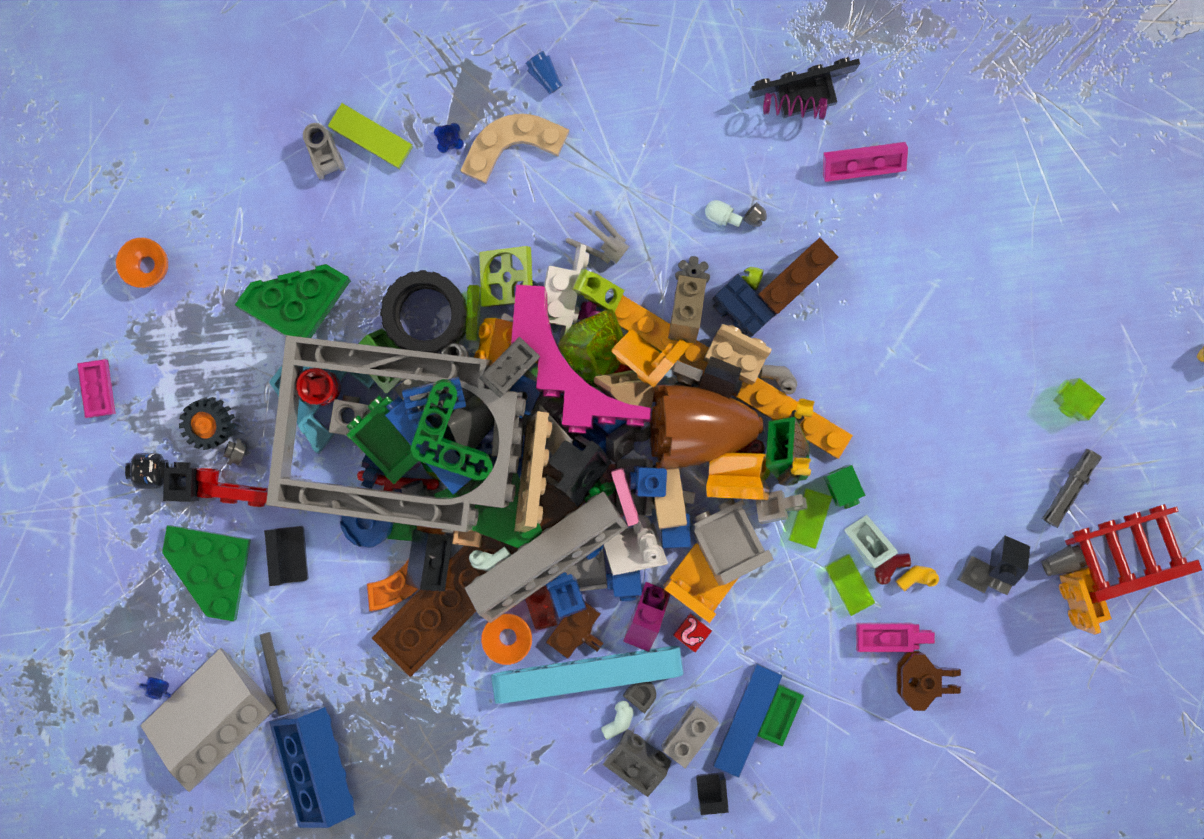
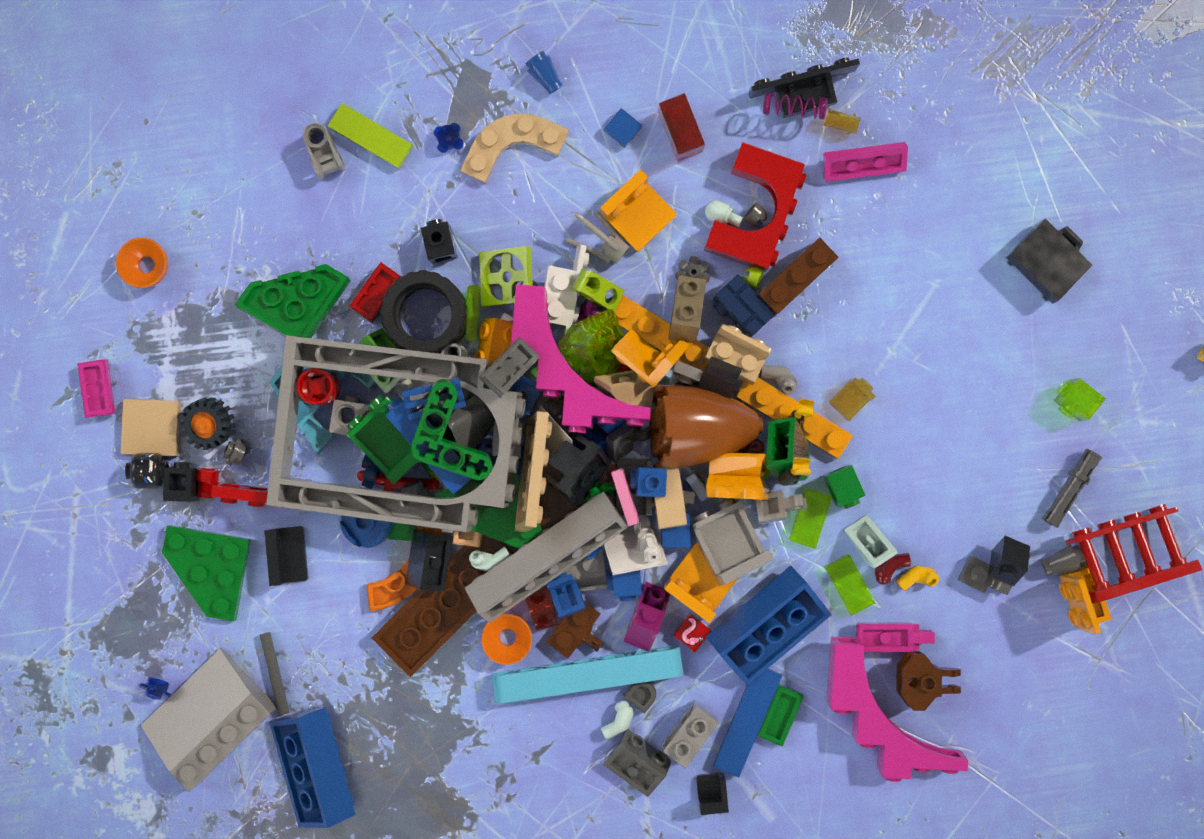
none -> tan tile [121,399,181,456]
none -> red plate [349,262,402,323]
none -> black brick [420,219,458,264]
none -> light orange bracket [600,169,677,252]
none -> blue tile [604,108,642,148]
none -> clear red brick [658,93,705,162]
none -> sand blue tile [686,471,708,501]
none -> red arch [703,142,807,272]
none -> blue slope [706,565,832,686]
none -> clear yellow pin [824,108,861,135]
none -> dark pink arch [826,636,968,782]
none -> clear yellow bracket [829,377,876,421]
none -> black piece [1006,218,1092,304]

